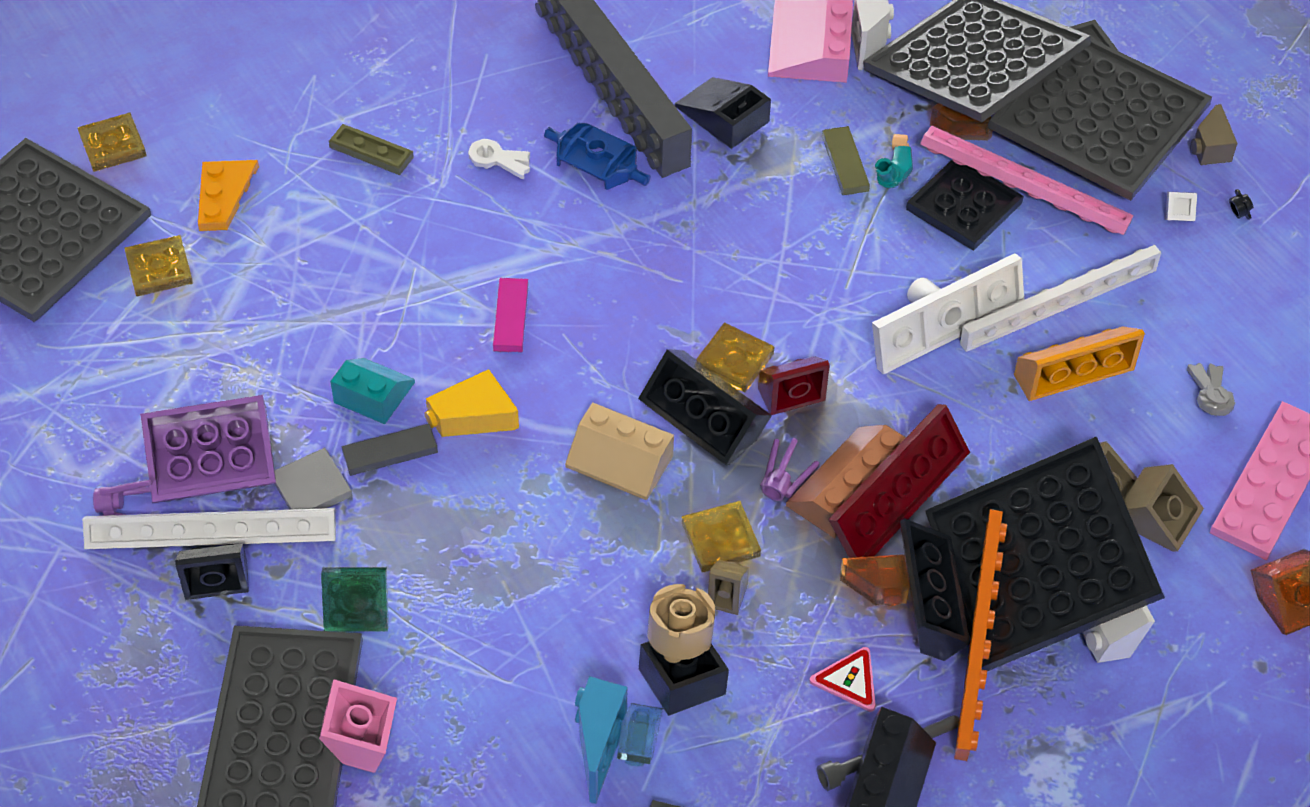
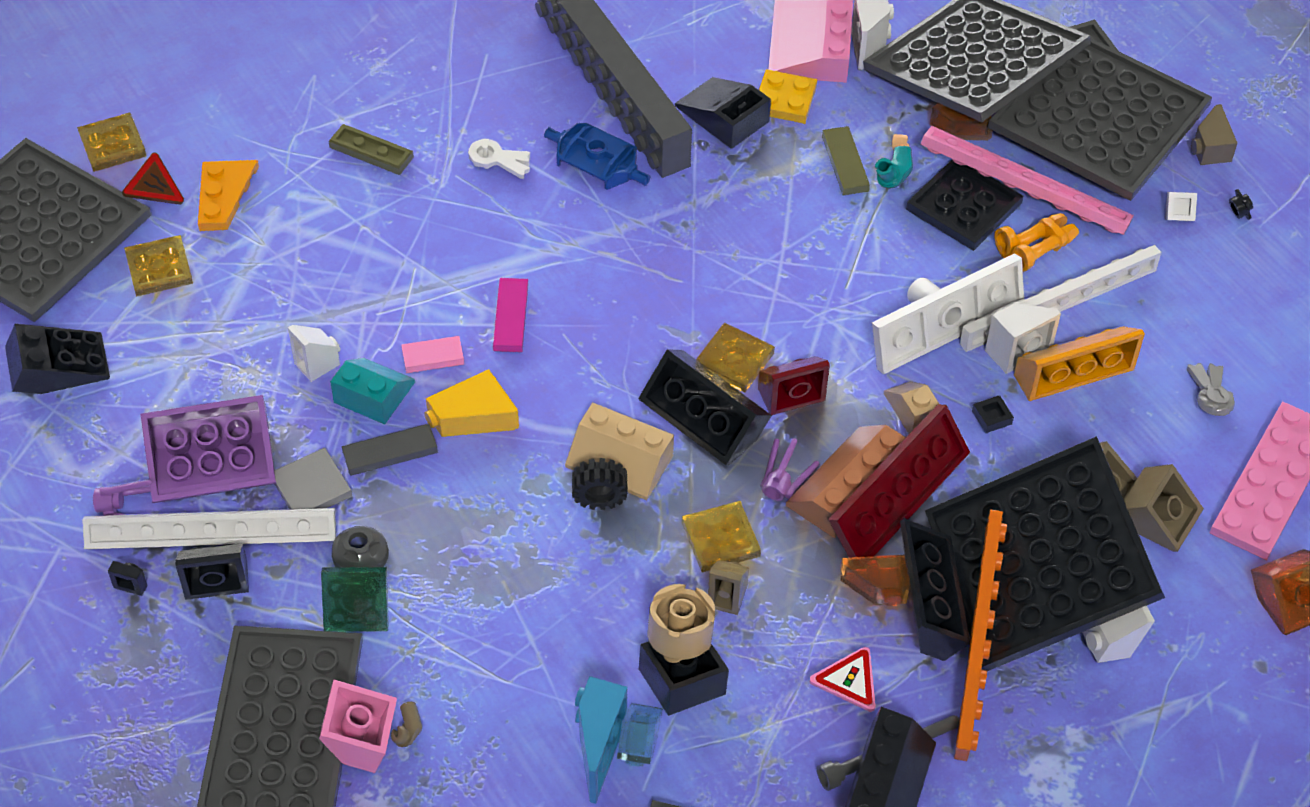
none -> black slope [5,324,110,394]
none -> black plate [108,561,147,596]
none -> piece [122,152,184,205]
none -> white slope [288,325,340,382]
none -> dark grey piece [332,526,389,578]
none -> dark tan arm [391,701,422,747]
none -> bright pink tile [401,336,464,373]
none -> black tyre [572,458,628,510]
none -> yellow plate [759,69,817,124]
none -> tan slope [884,381,939,434]
none -> black plate [972,395,1014,433]
none -> white slope [985,302,1061,374]
none -> light orange piece [994,213,1079,272]

